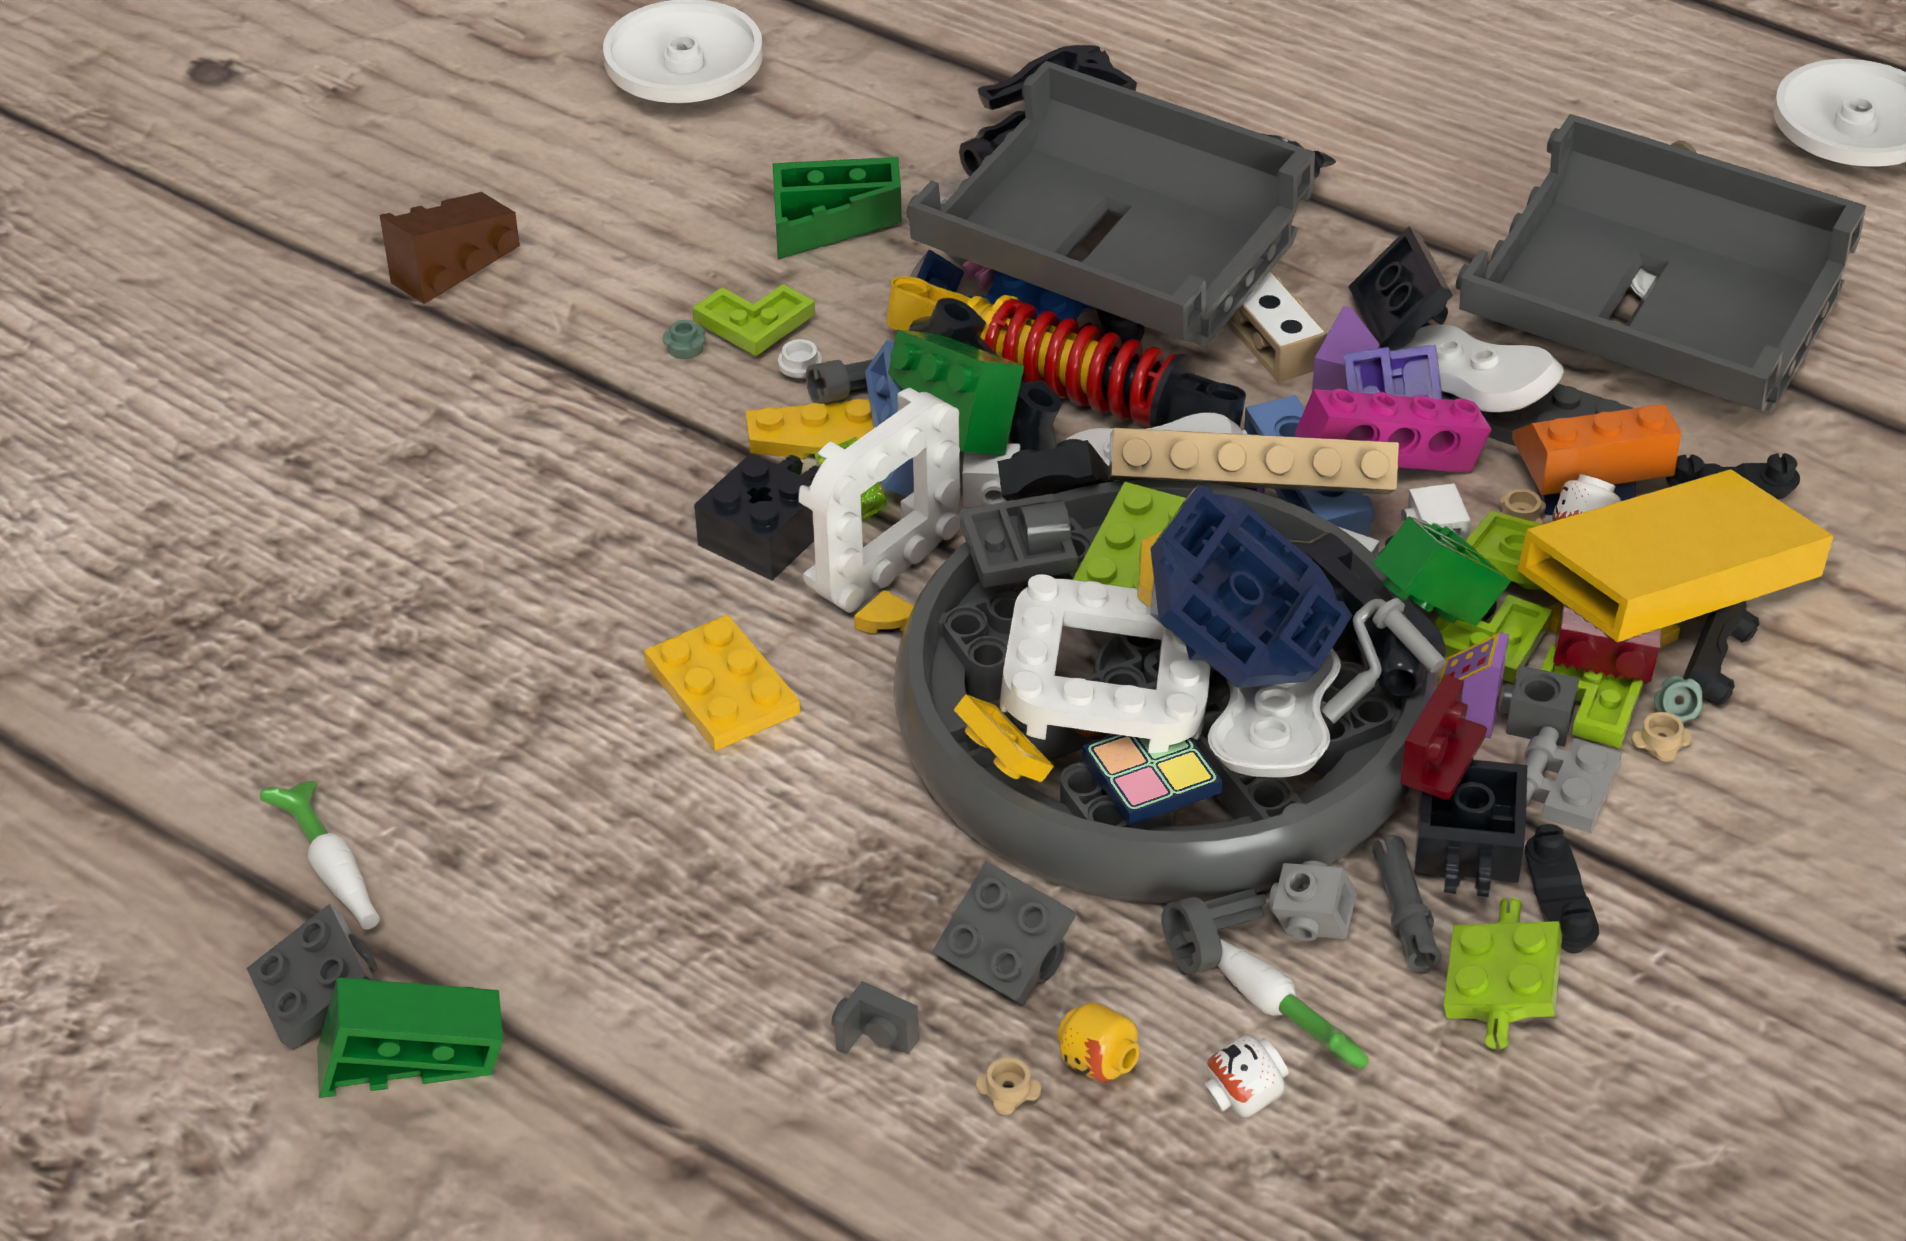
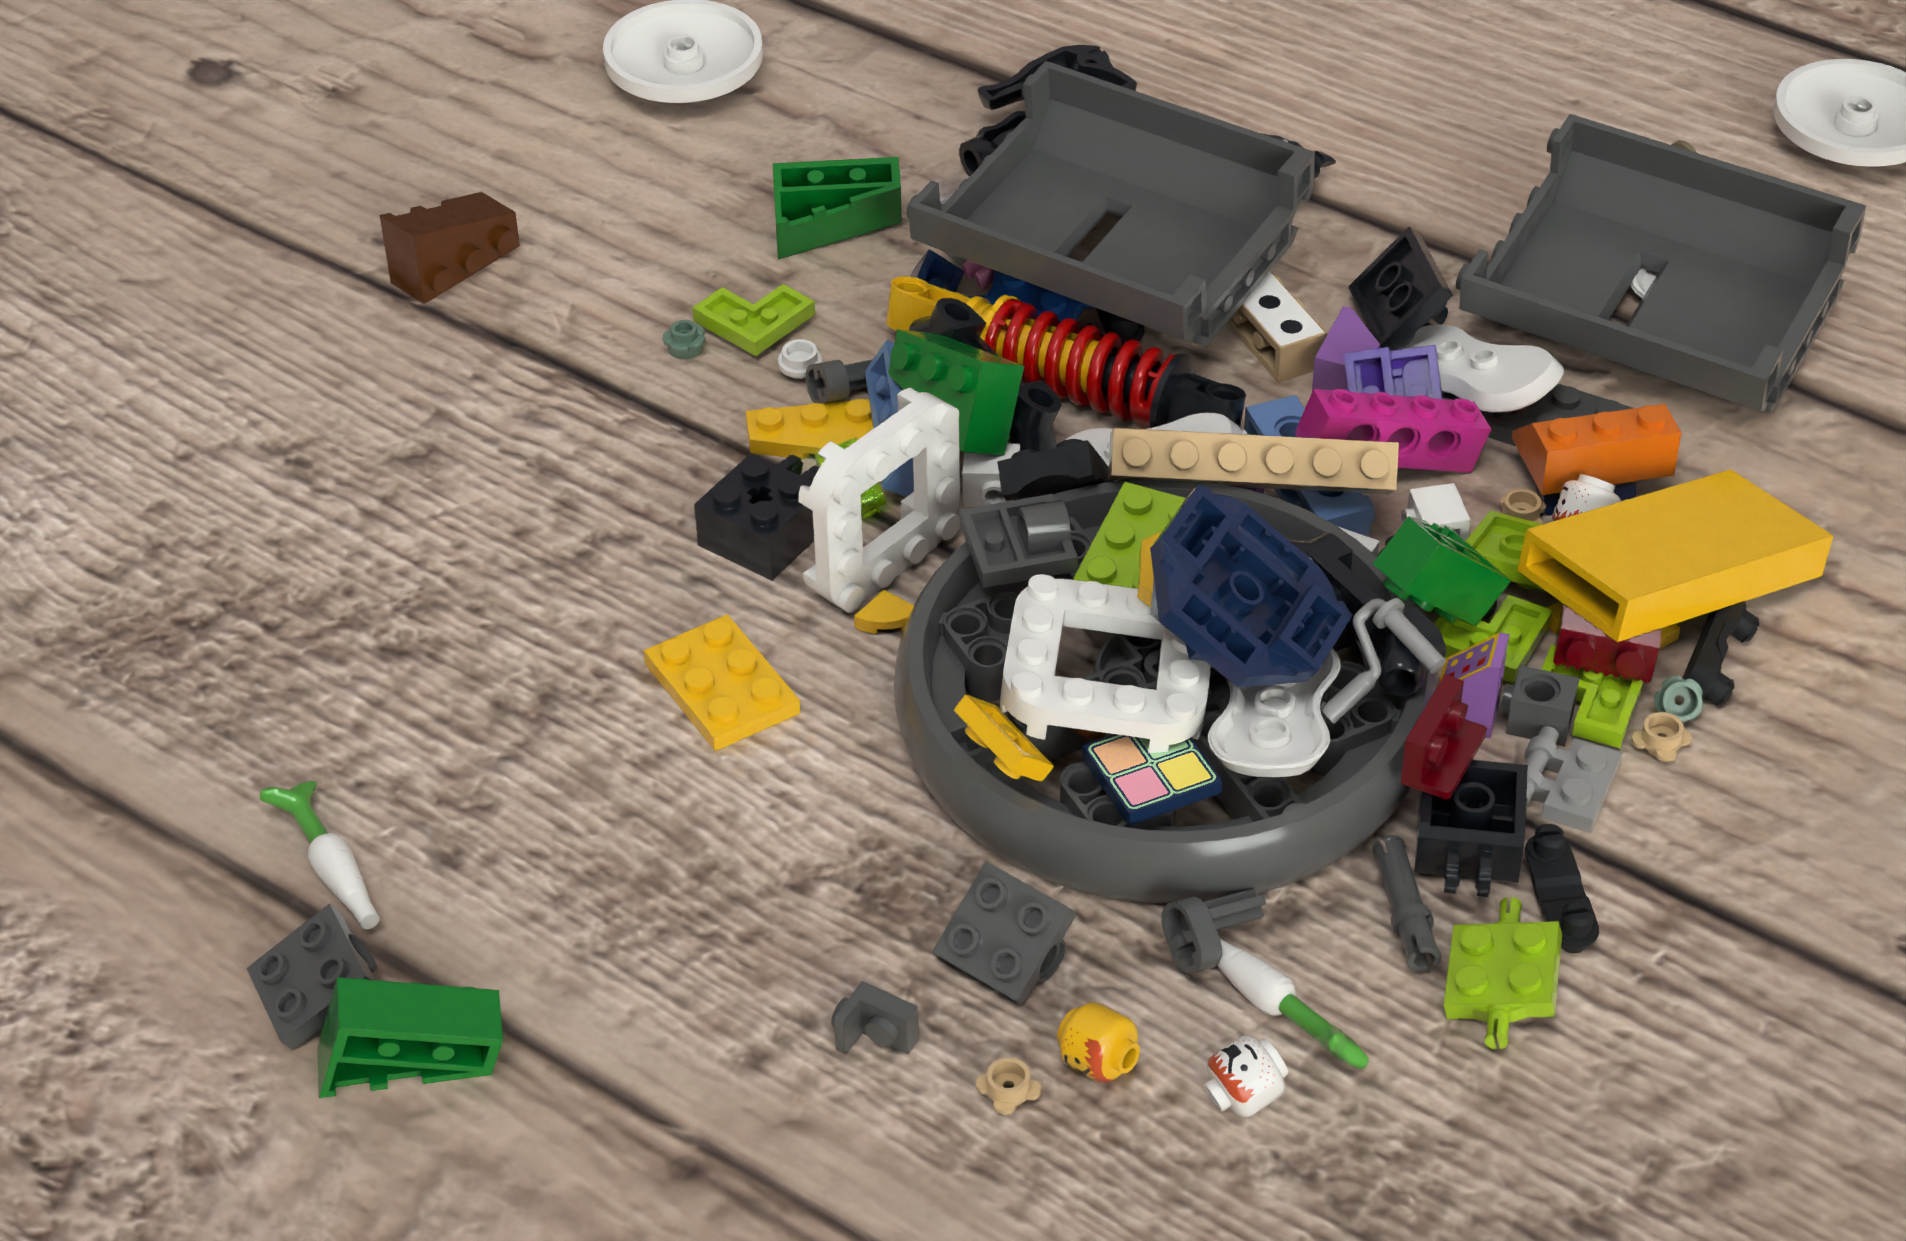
light grey brick [1269,861,1357,941] -> none
black piece [1666,453,1800,499] -> none

